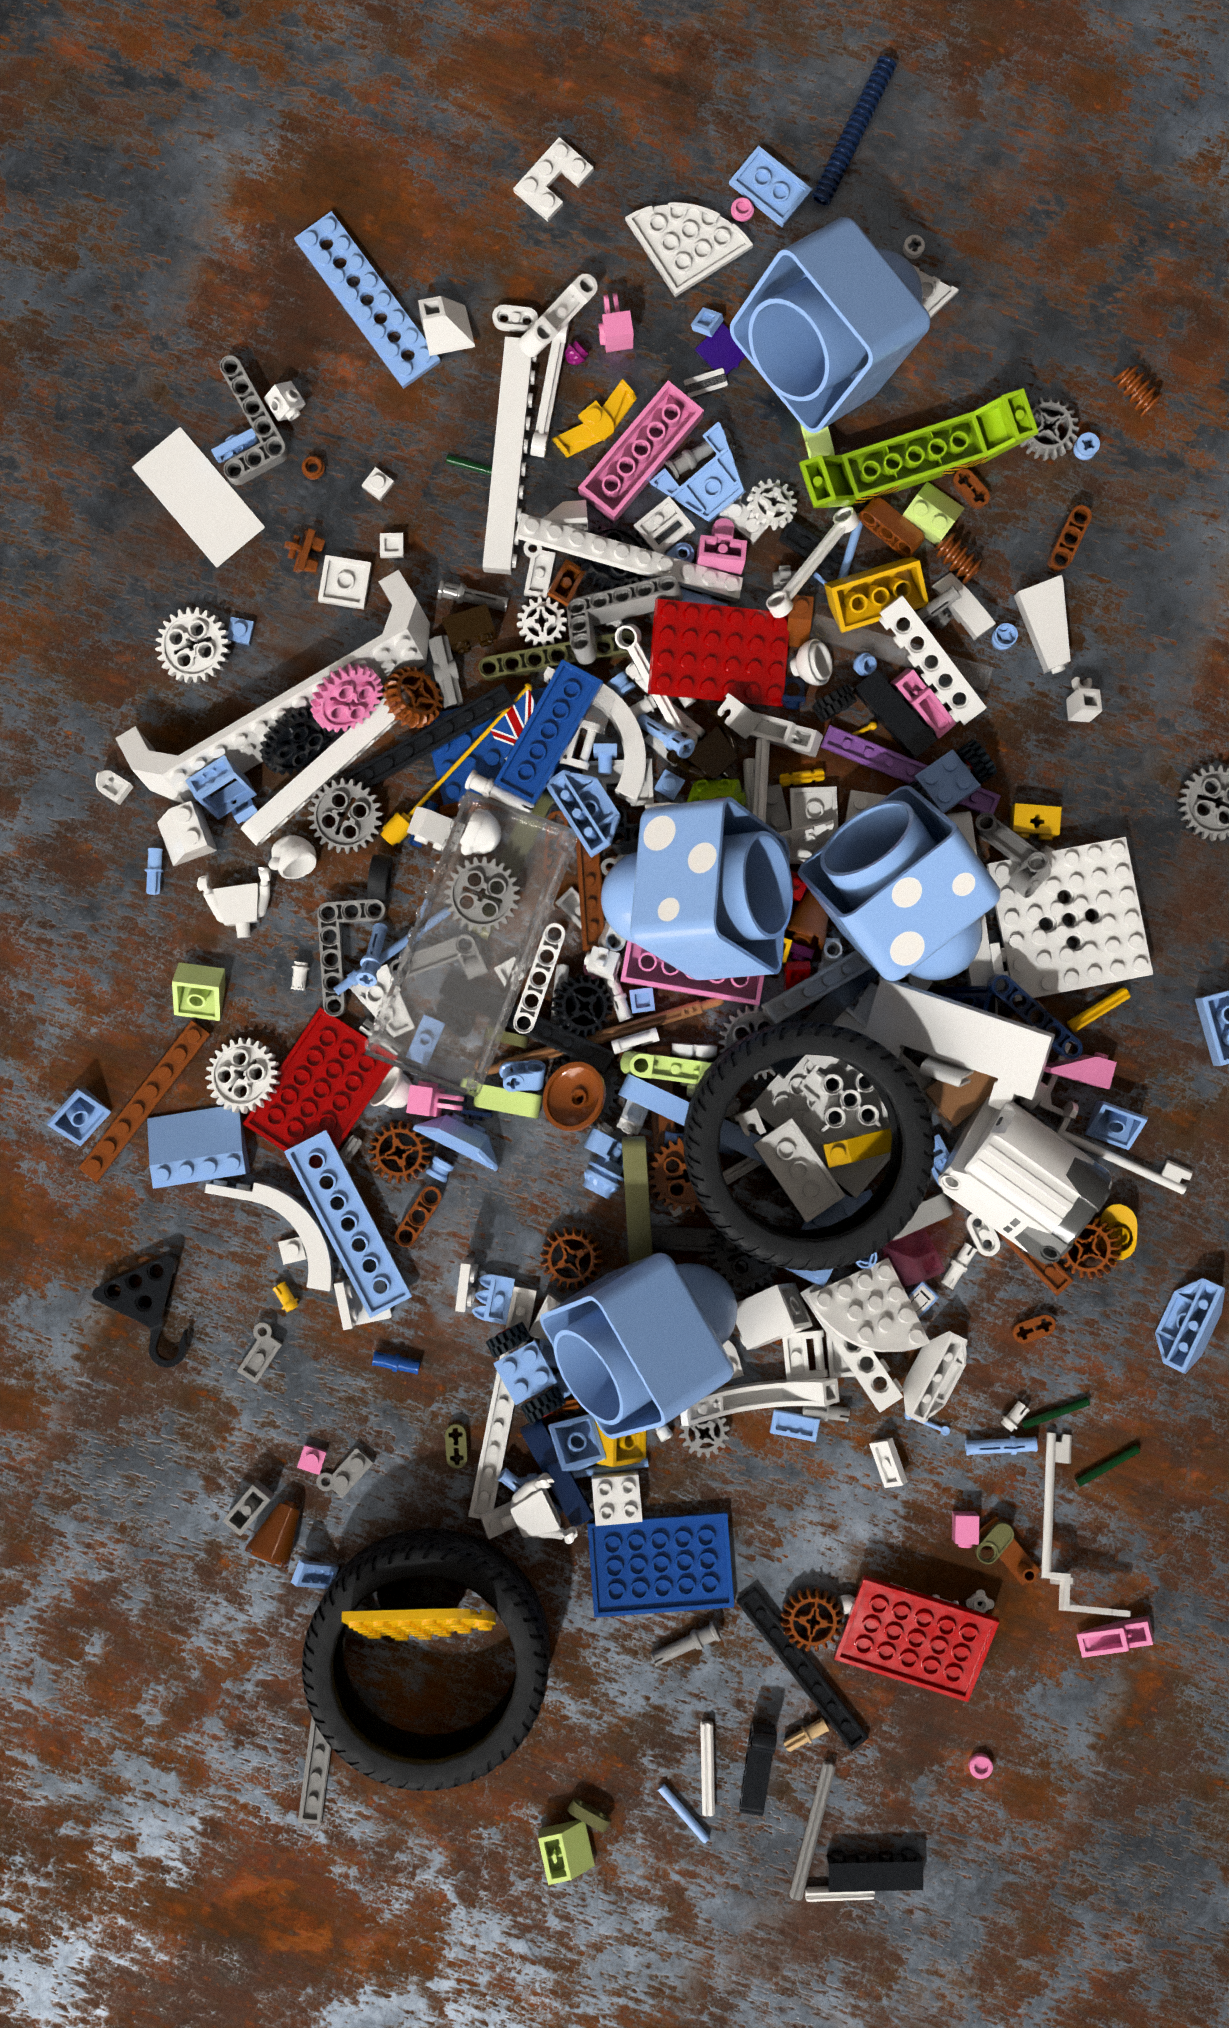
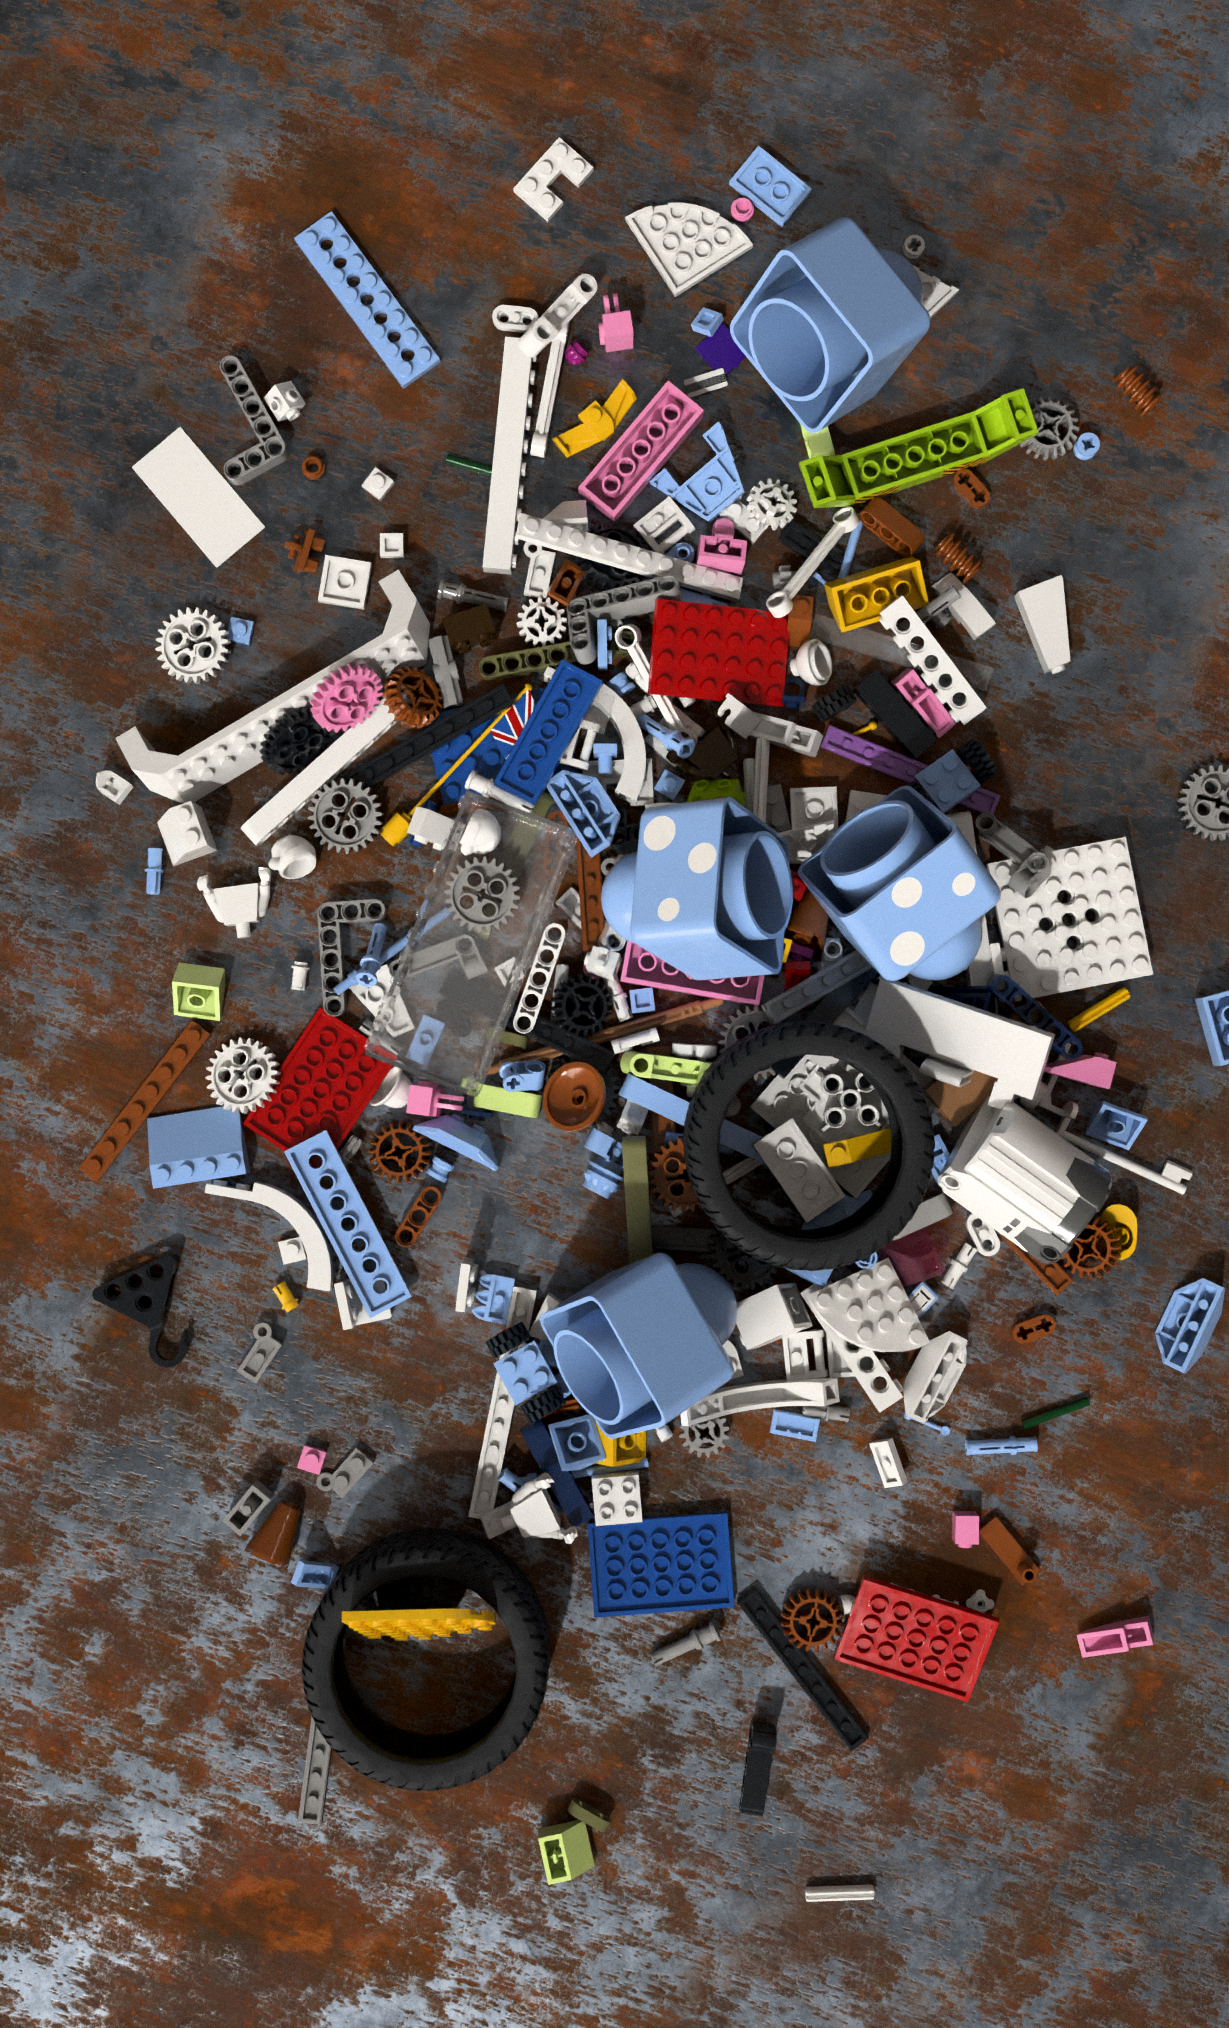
light blue slope [46,1088,111,1146] -> none
light blue window [185,755,257,820] -> none
light blue plate [211,428,259,463] -> none
light blue plate [231,799,258,824] -> none
black tyre [367,854,393,900] -> none
blue pin [372,1351,420,1375] -> none
white slope [418,296,475,356] -> none
olive beam [445,1422,468,1469] -> none
dark orange gear [540,1226,603,1290] -> none
light blue bar [657,1783,710,1843] -> none
light grey pin [665,428,733,480] -> none
white axle [700,1721,715,1816] -> none
white hinge [729,1108,766,1137] -> none
yellow axle [779,768,825,787] -> none
tan axle [783,1717,829,1752] -> none
light grey axle [790,1761,836,1900] -> none
dark blue piece [812,56,897,206] -> none
black brick [826,1850,923,1892] -> none
light blue plate [853,653,877,676] -> none
yellowish green slope [903,482,965,546] -> none
bright pink tile [968,1753,993,1779] -> none
olive piece [975,1521,1014,1564] -> none
light blue wheel [991,623,1018,650] -> none
white pin [1001,1401,1030,1432] -> none
yellow brick [1009,803,1062,841] -> none
white piece [1041,1433,1131,1617] -> none
dark orange beam [1047,505,1092,573] -> none
white brick [1066,677,1102,722] -> none
dark green bar [1075,1444,1140,1487] -> none
none -> light blue plate [597,619,612,671]

